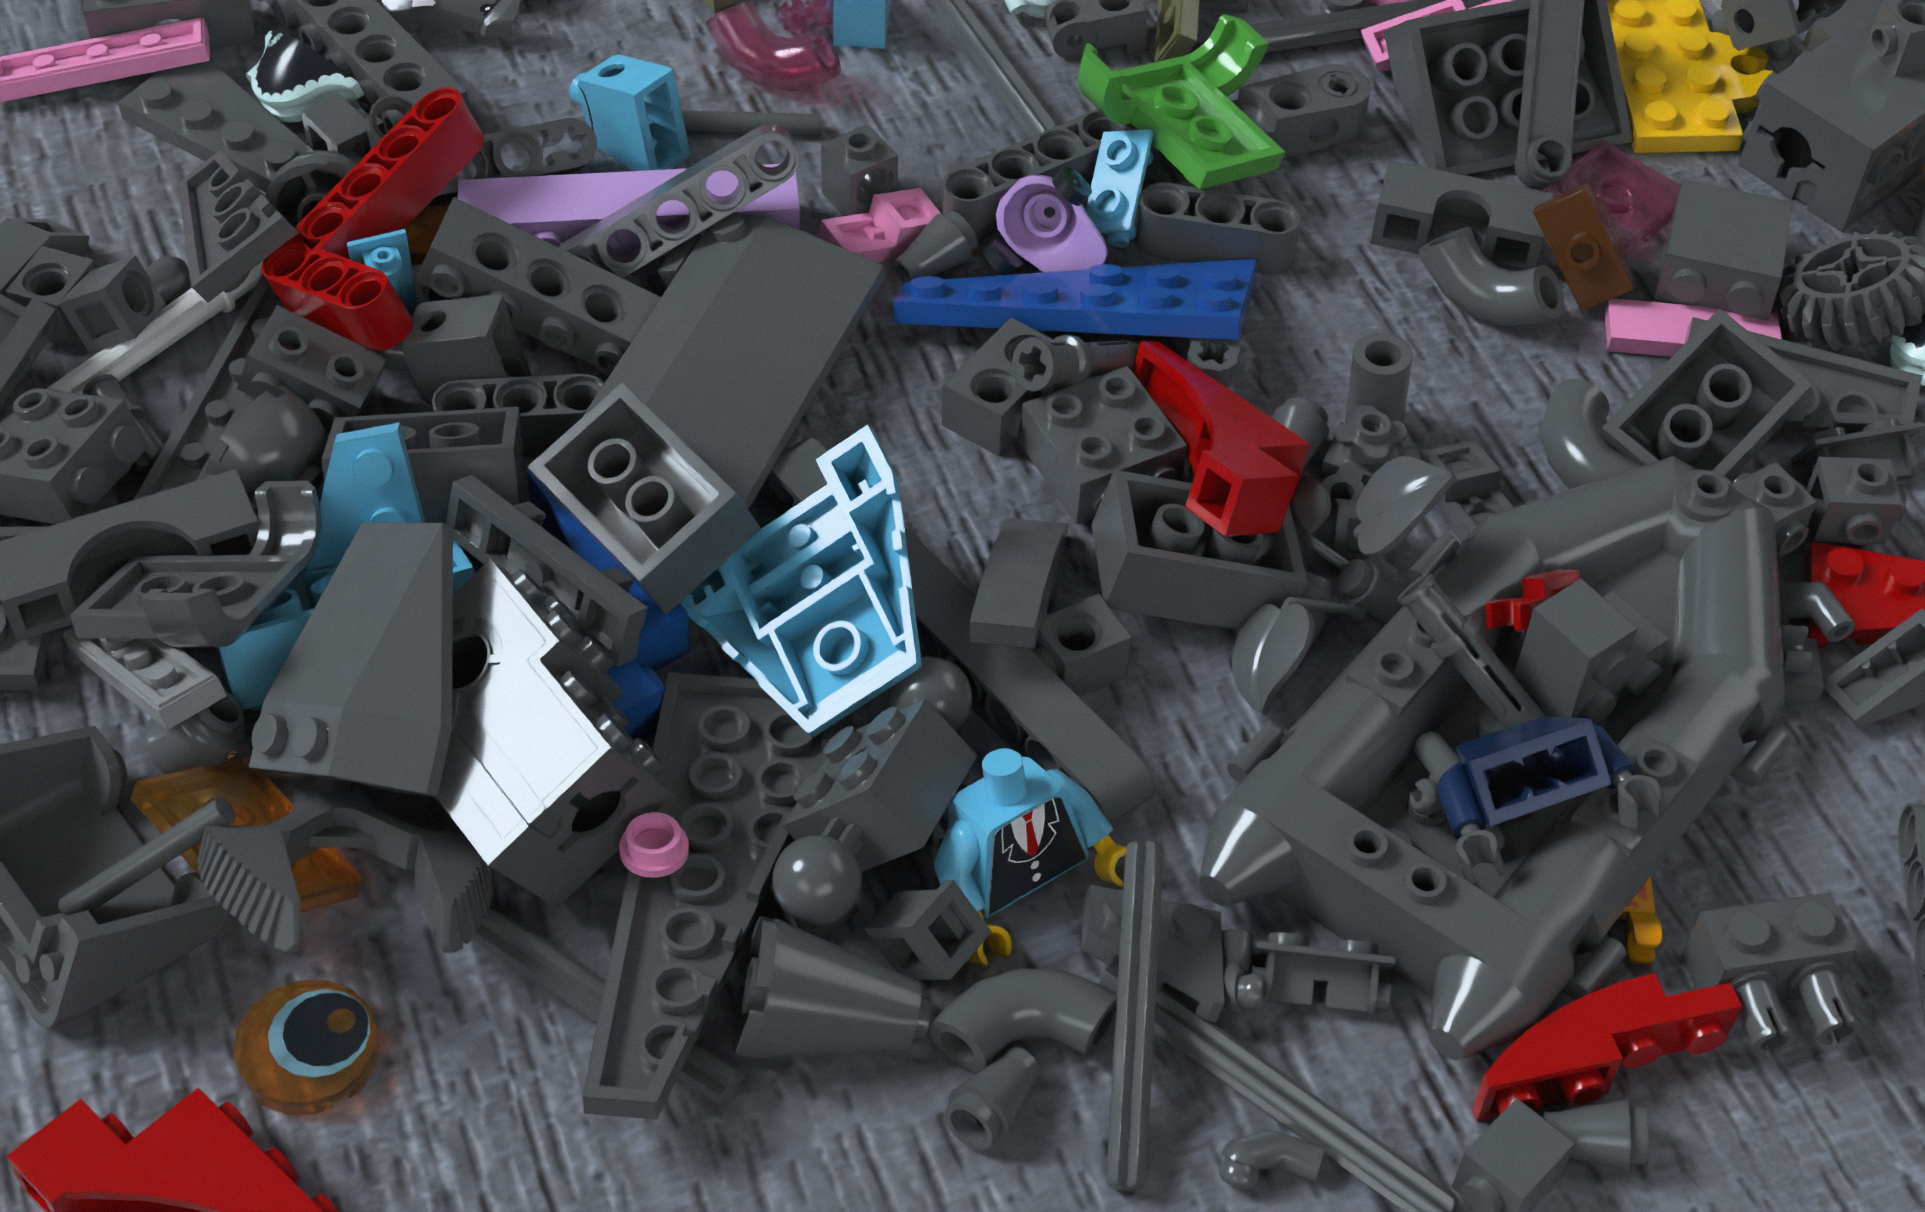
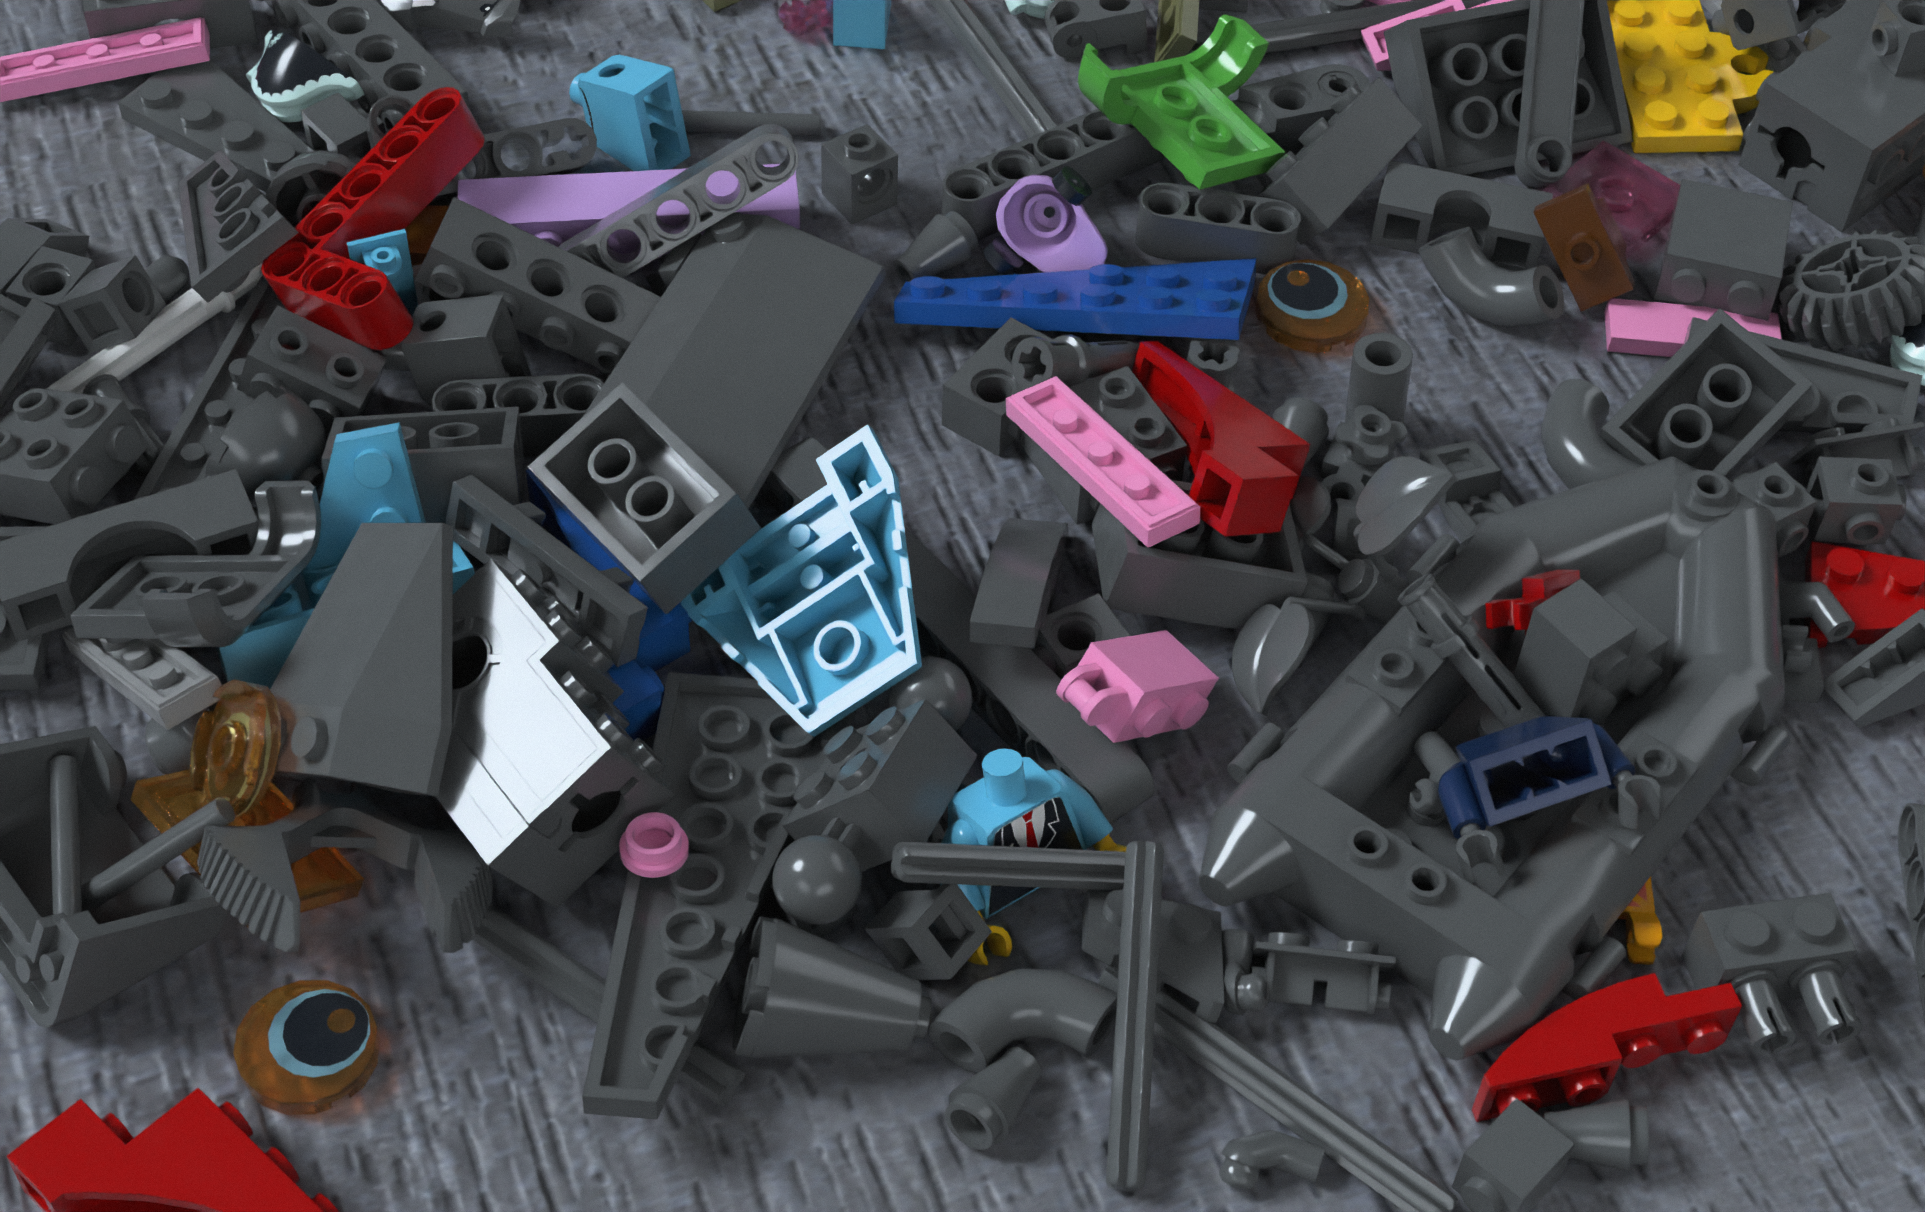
clear pink cylinder [706,2,841,92] -> none
bright pink slope [817,188,942,263] -> none
medium azure hinge [1085,129,1154,248] -> none
none -> dark grey bar [49,755,82,916]
none -> clear orange tile [190,679,281,818]
none -> dark grey axle [891,842,1125,890]
none -> bright pink tile [1006,376,1201,548]
none -> bright pink brick [1056,630,1219,743]
none -> clear orange tile [1255,259,1370,353]
none -> dark grey brick [1257,77,1423,245]

